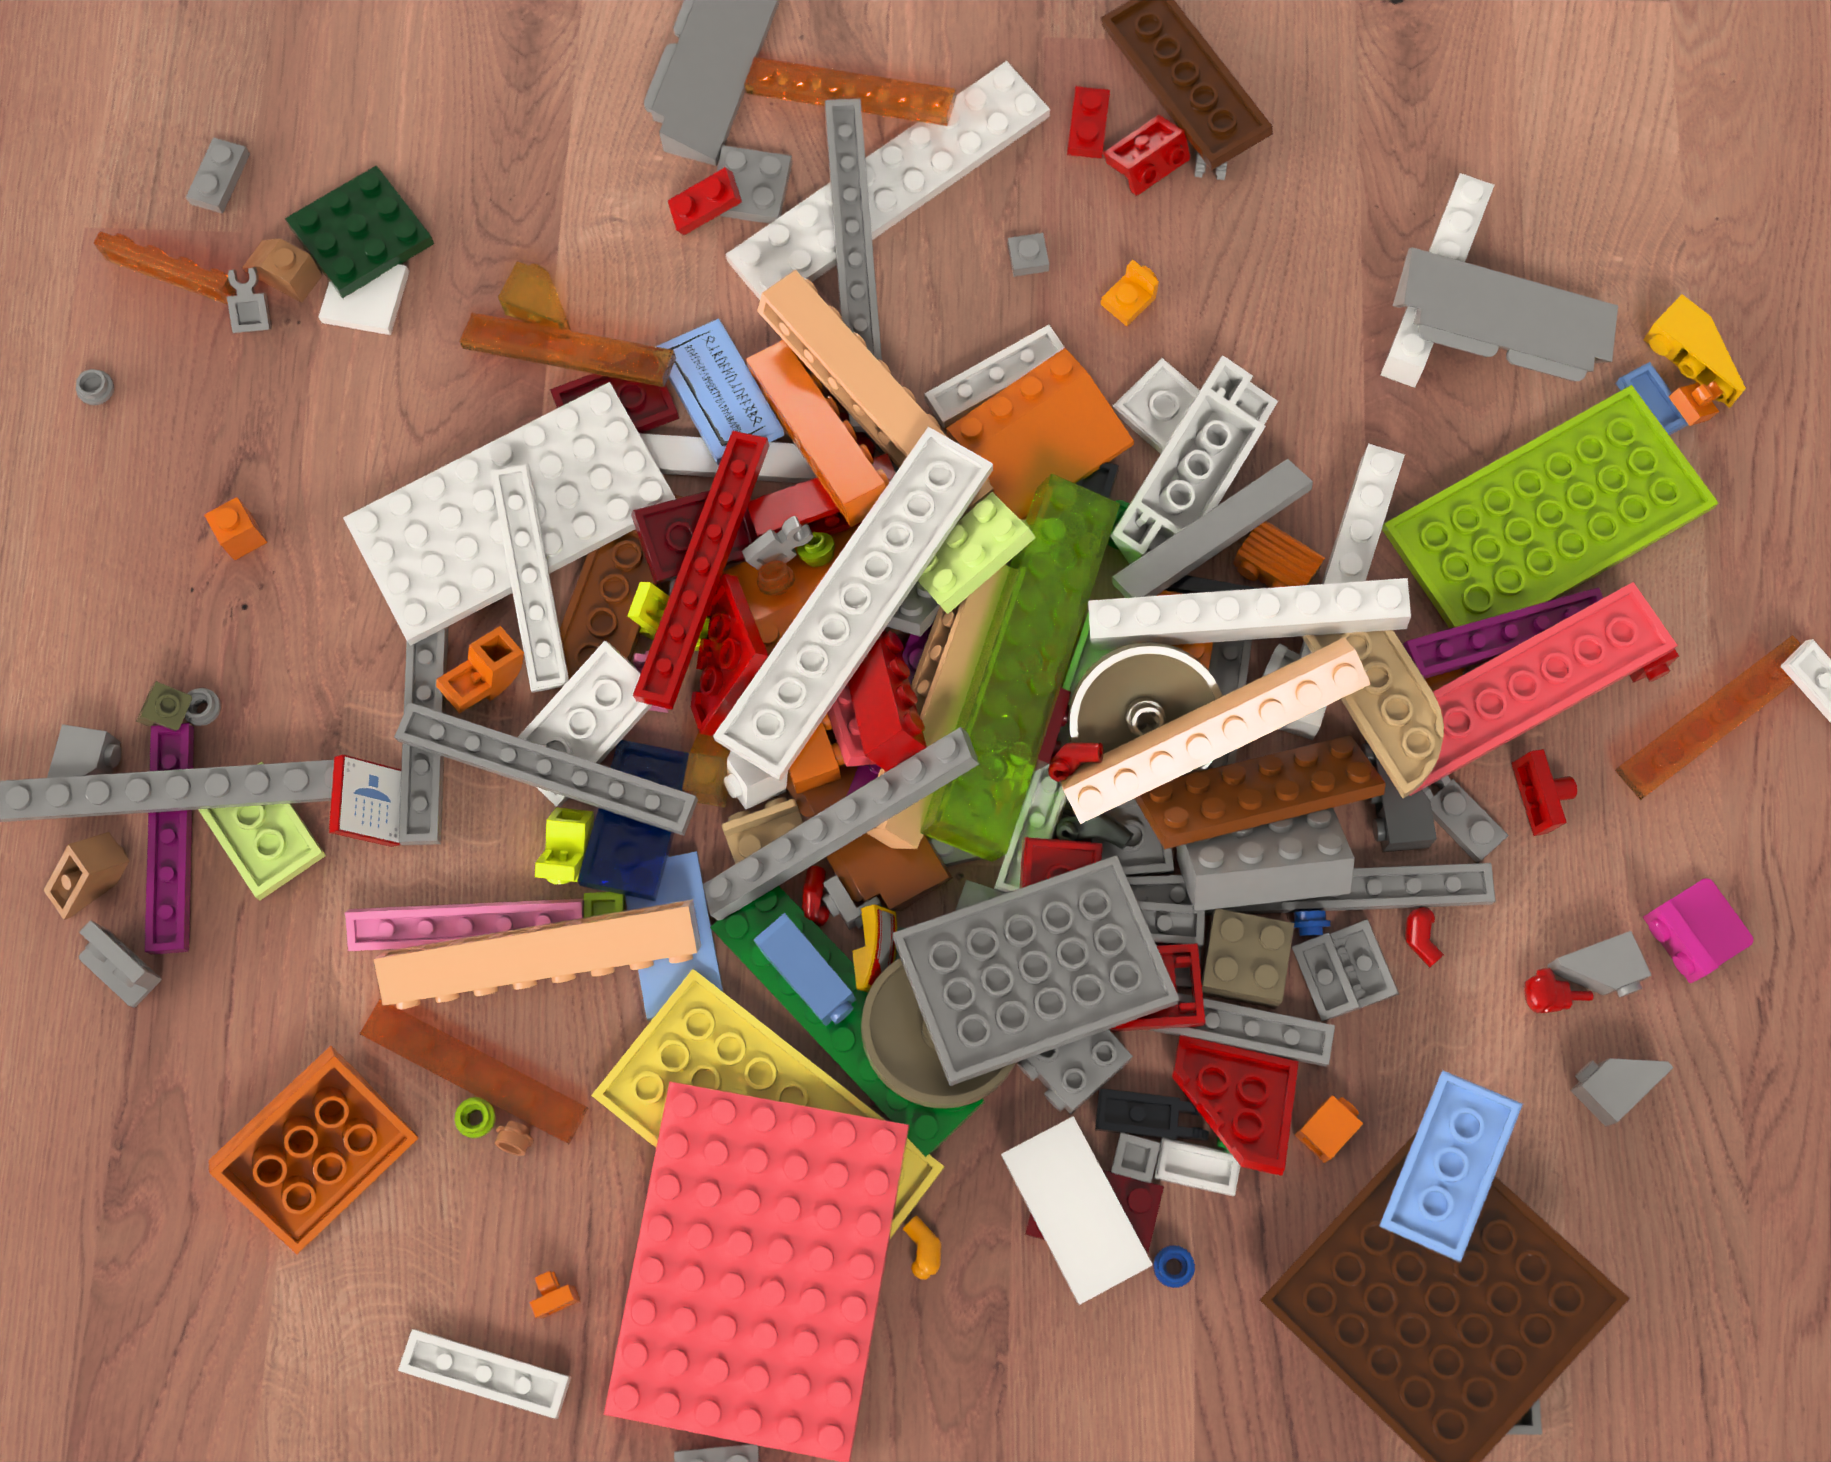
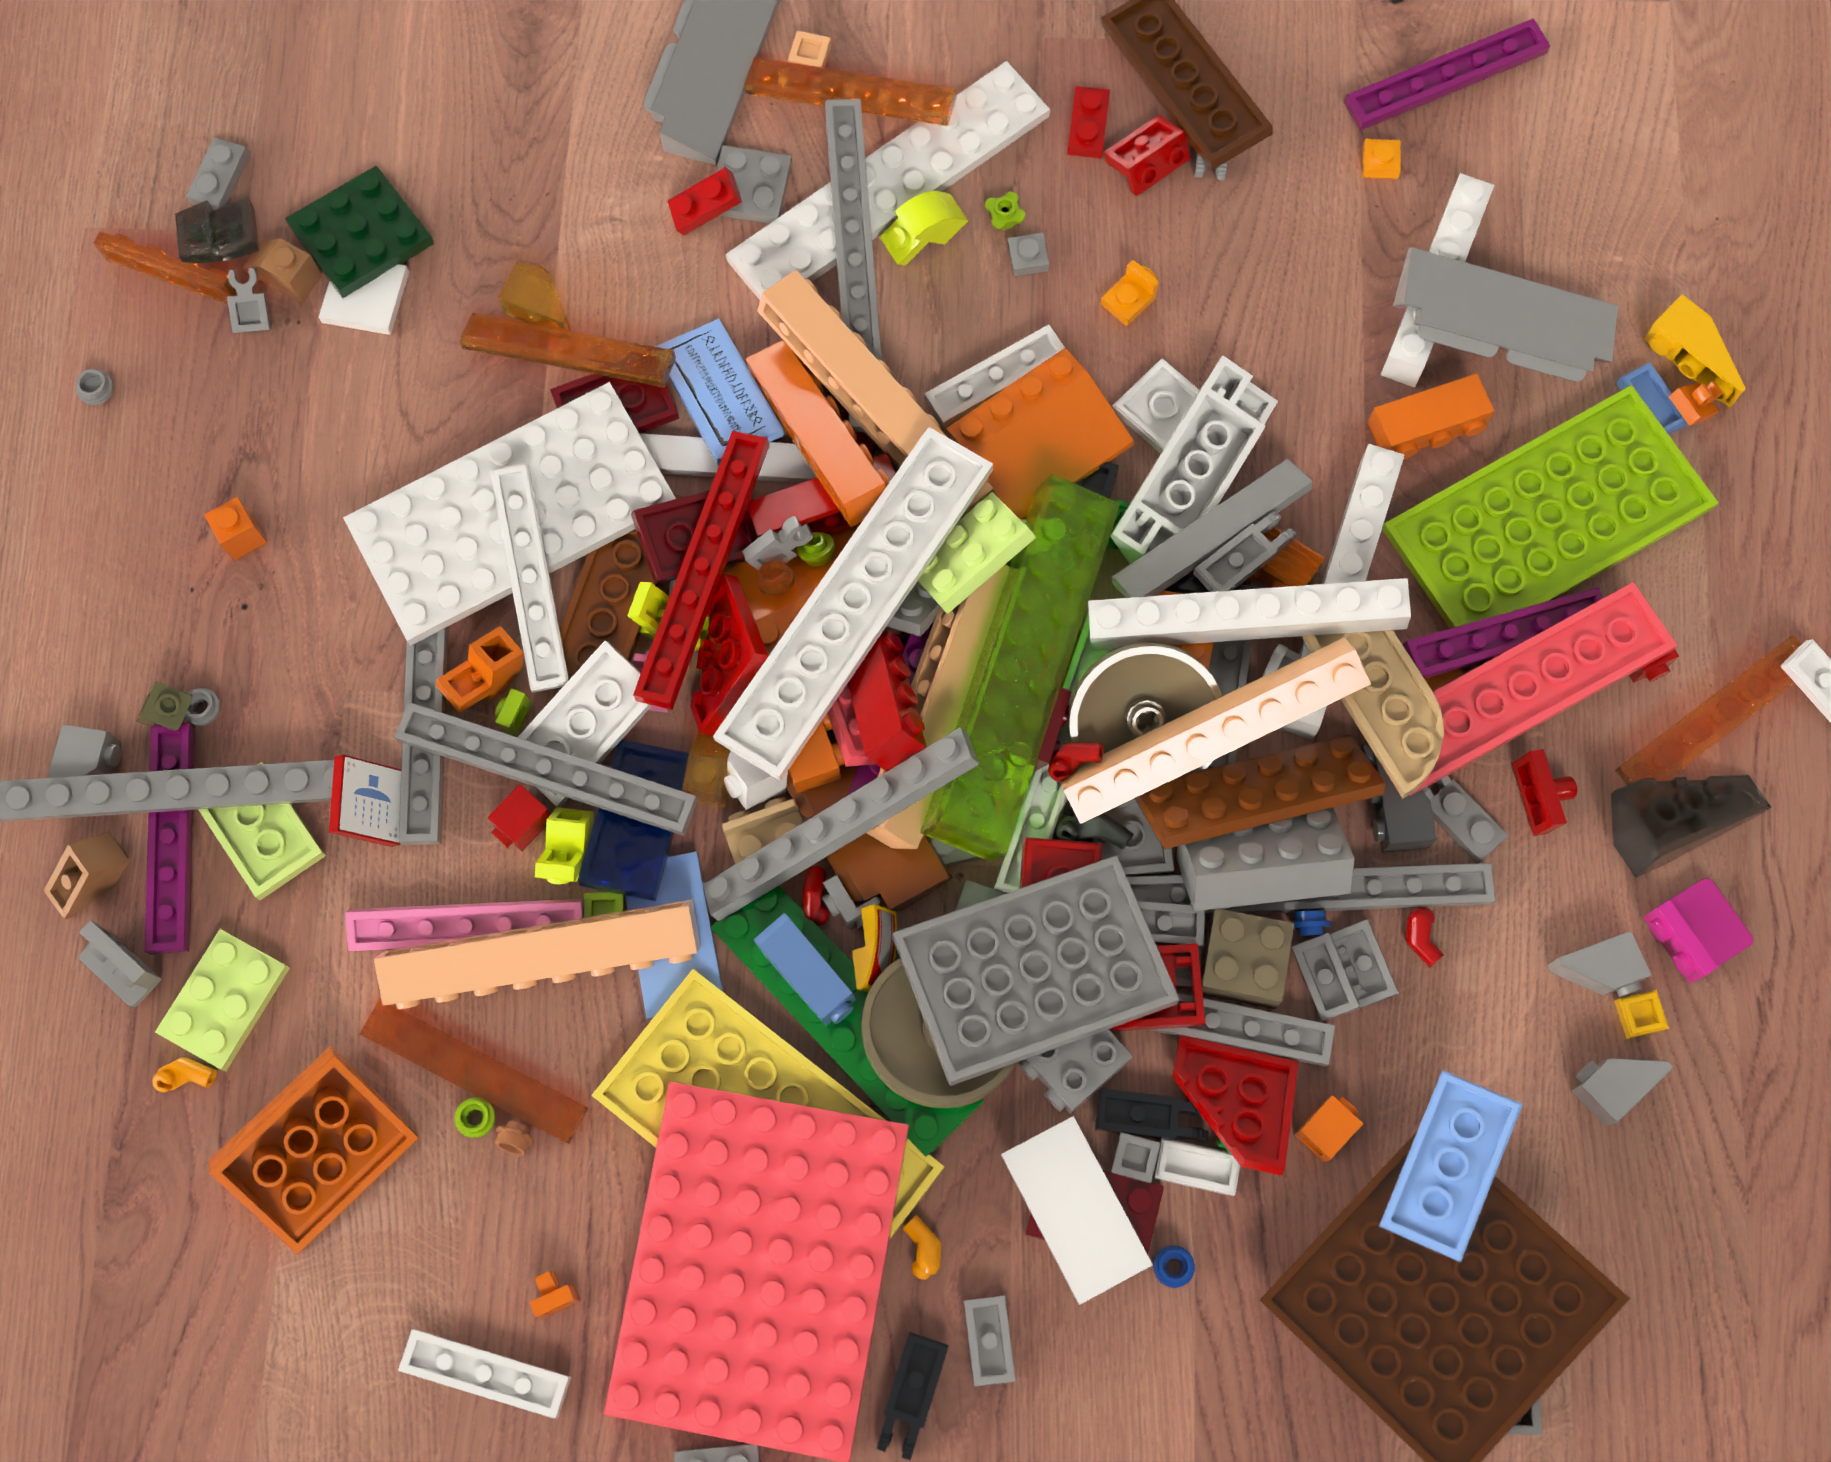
red piece [1524,968,1594,1013] -> none
none -> light orange arm [152,1057,217,1093]
none -> yellowish green plate [155,929,290,1072]
none -> clear smoke slope [175,197,259,263]
none -> red brick [487,784,551,851]
none -> lime plate [495,688,532,737]
none -> light nougat plate [788,31,831,75]
none -> black hinge [877,1332,949,1460]
none -> neon yellow brick [880,191,968,266]
none -> light grey plate [964,1296,1016,1387]
none -> lime plate [985,192,1025,229]
none -> light grey hinge [1193,511,1297,592]
none -> magenta plate [1344,18,1550,131]
none -> light orange plate [1362,139,1401,179]
none -> orange brick [1367,373,1495,460]
none -> clear smoke wedge [1611,775,1771,877]
none -> yellow tile [1615,990,1669,1039]

